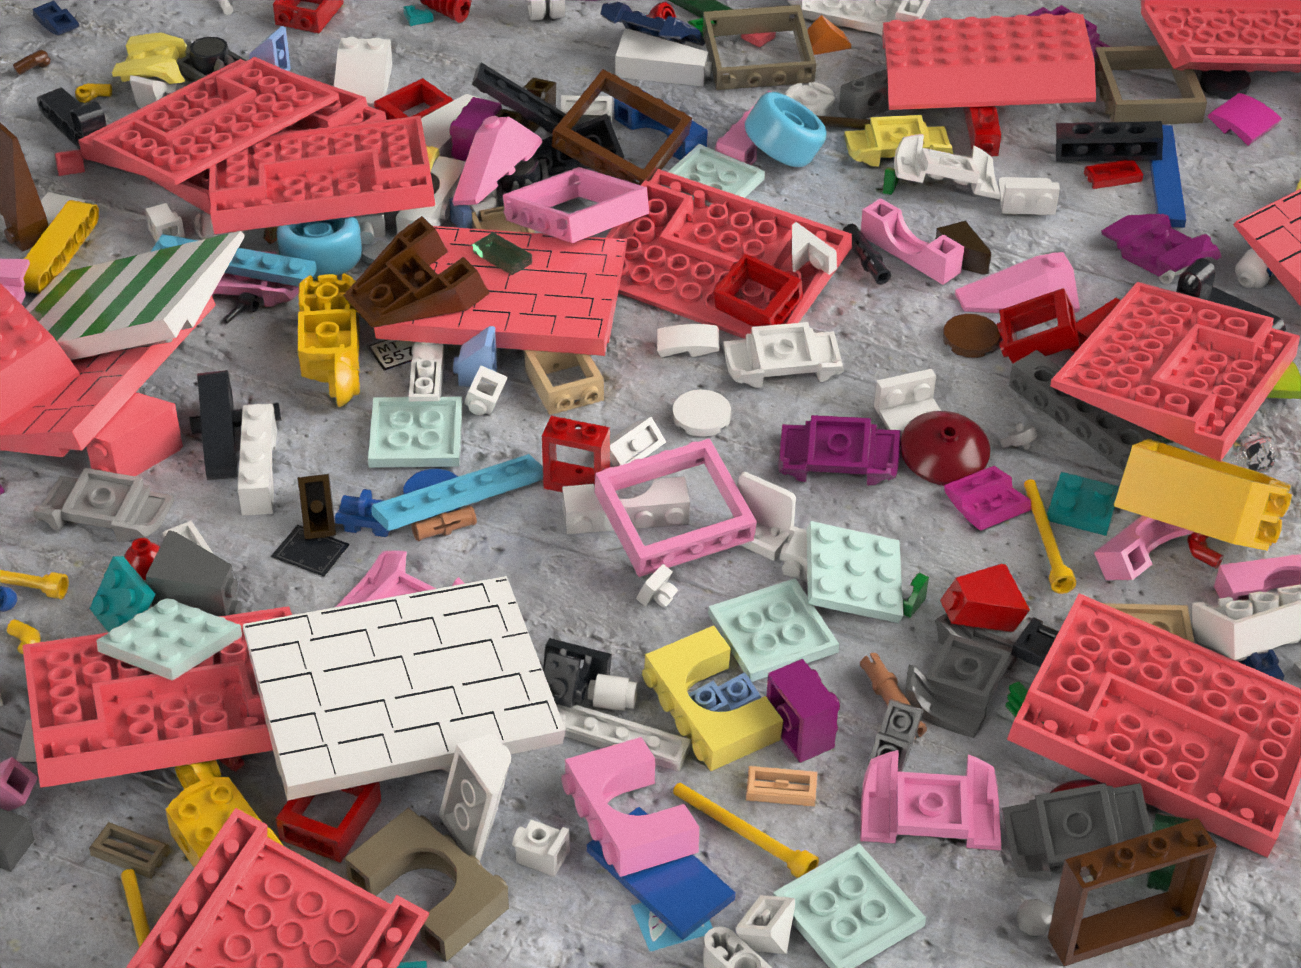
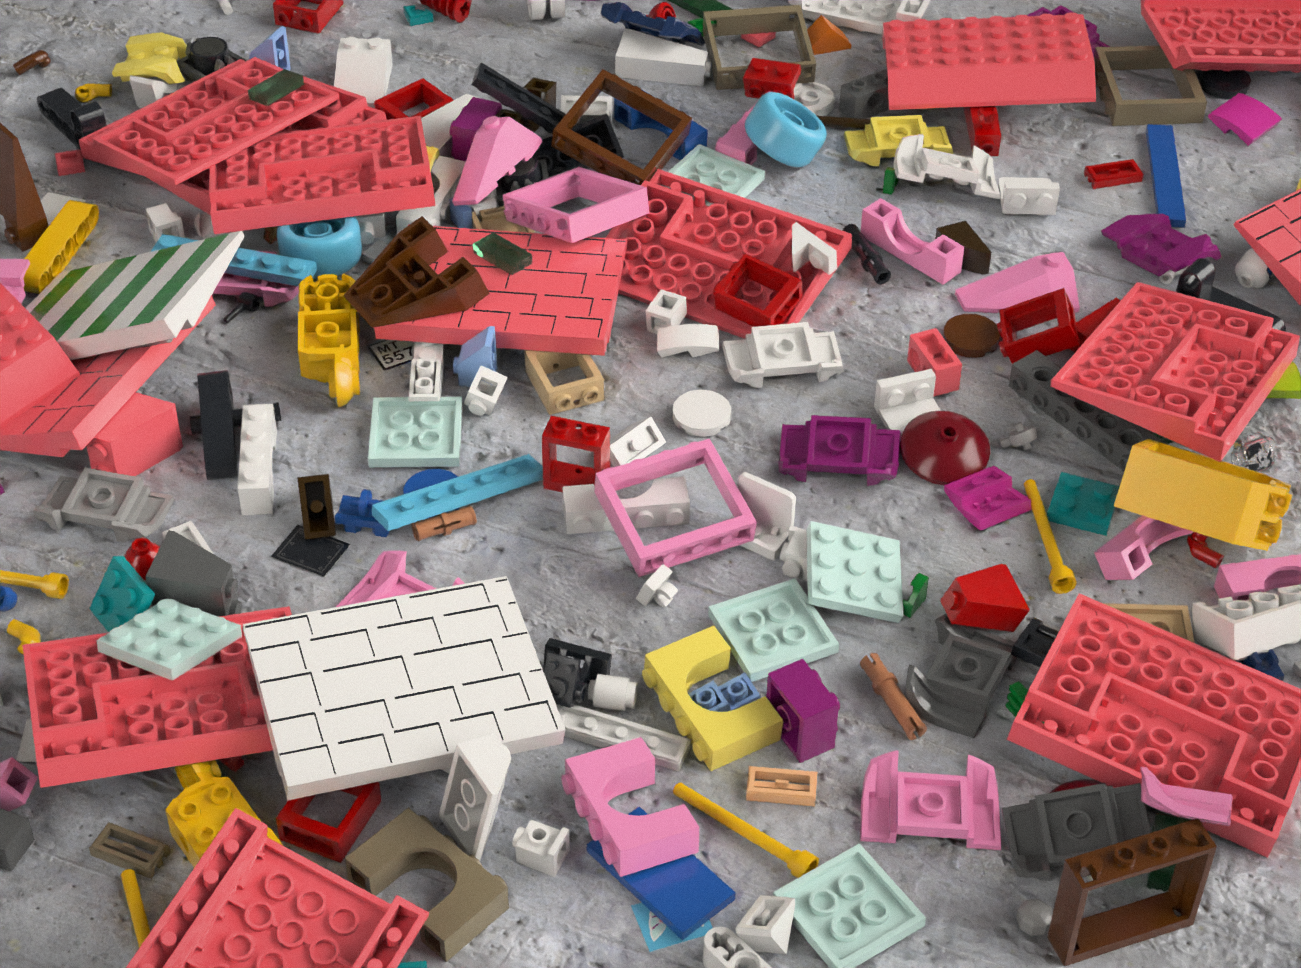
dark blue slope [32,0,79,35] -> none
dark grey slope [867,699,924,772] -> none
black brick [1056,121,1163,162] -> none
none -> clear green tile [248,69,304,106]
none -> white brick [645,289,687,334]
none -> red bracket [743,58,801,99]
none -> coral brick [907,328,962,397]
none -> bright pink piece [1140,767,1233,826]

